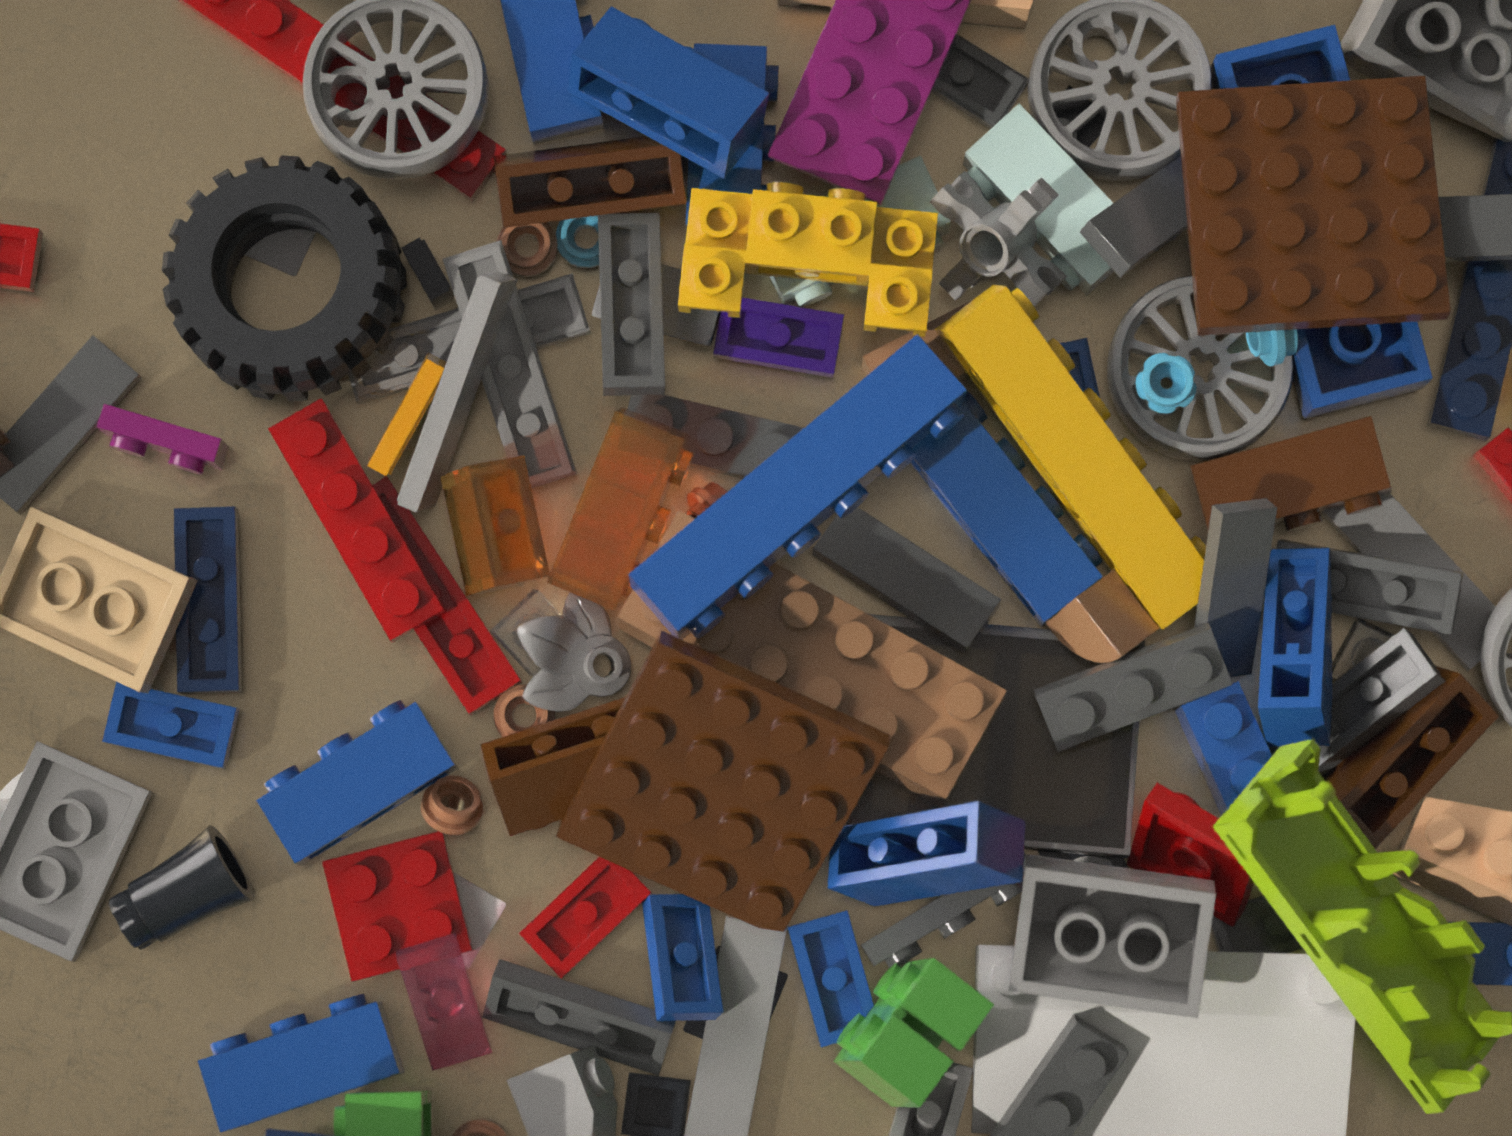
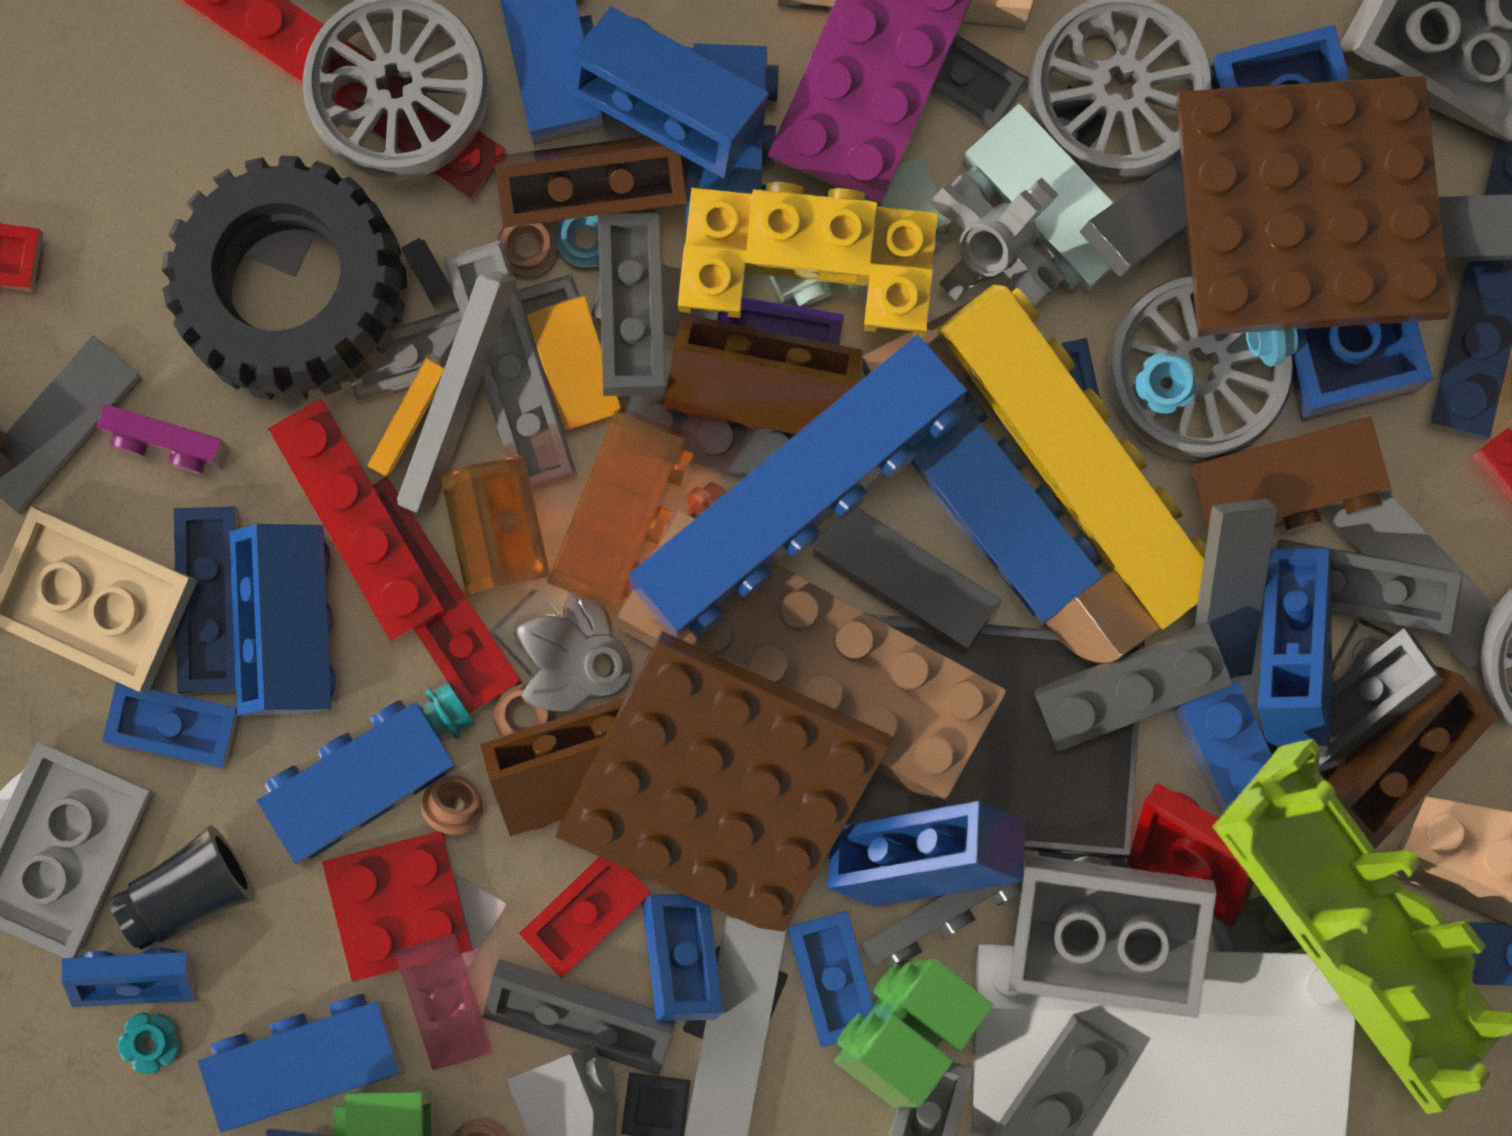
none -> blue plate [61,947,196,1007]
none -> teal plate [118,1013,180,1074]
none -> blue brick [229,524,336,716]
none -> teal plate [420,681,475,740]
none -> light orange tile [526,295,622,431]
none -> reddish brown brick [663,313,863,434]

